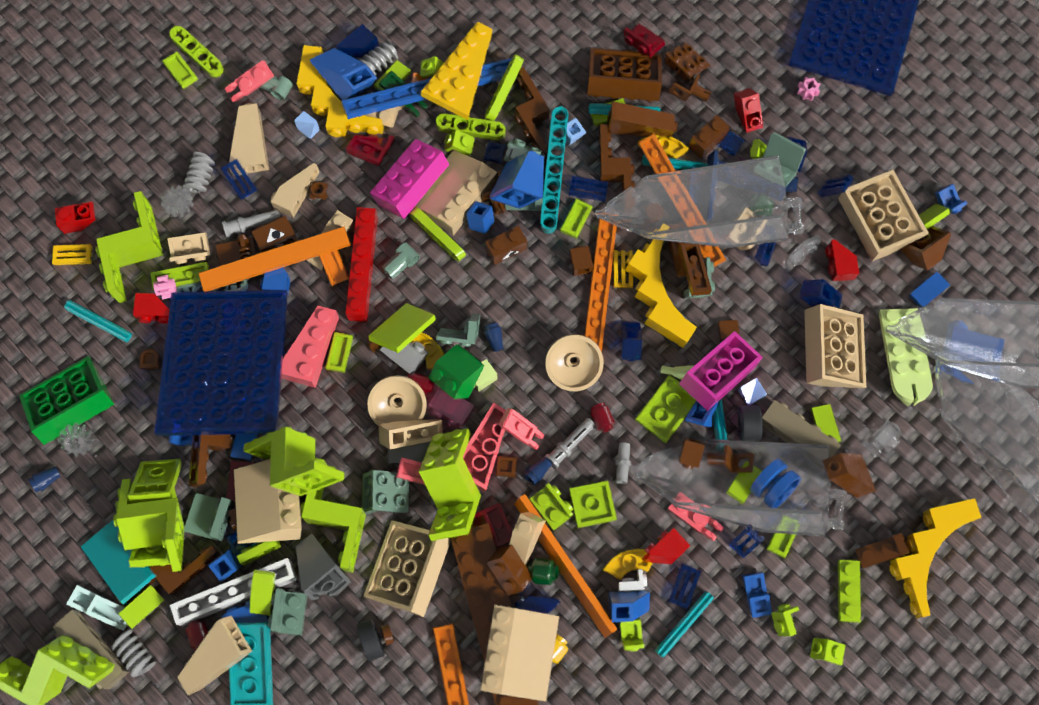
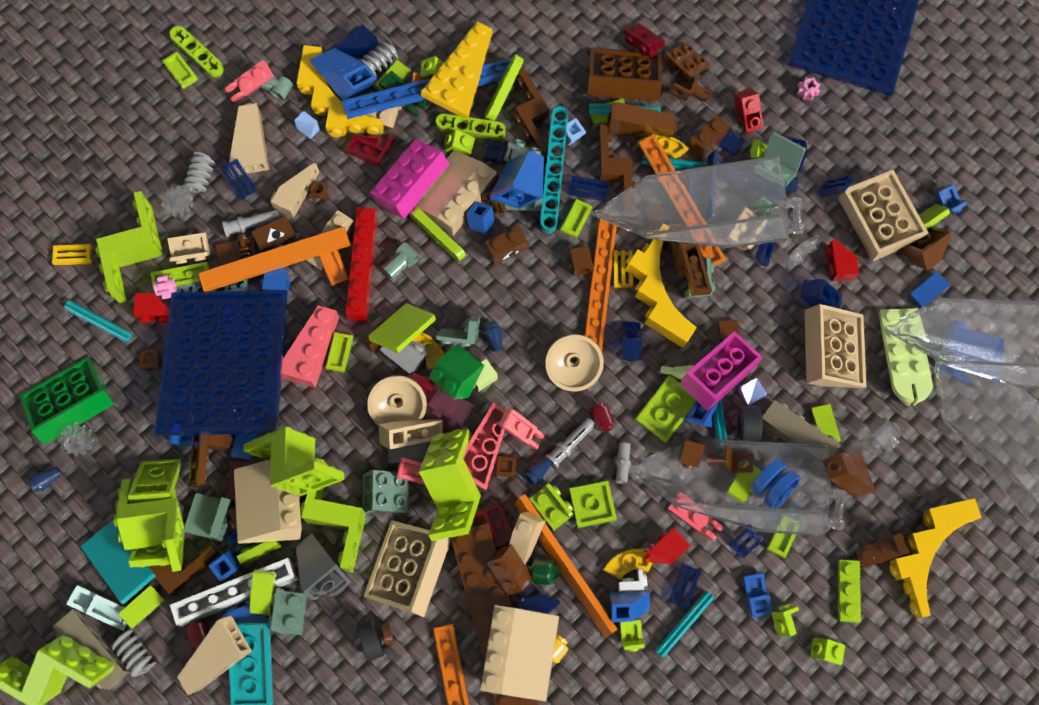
red slope [55,202,95,234] -> none

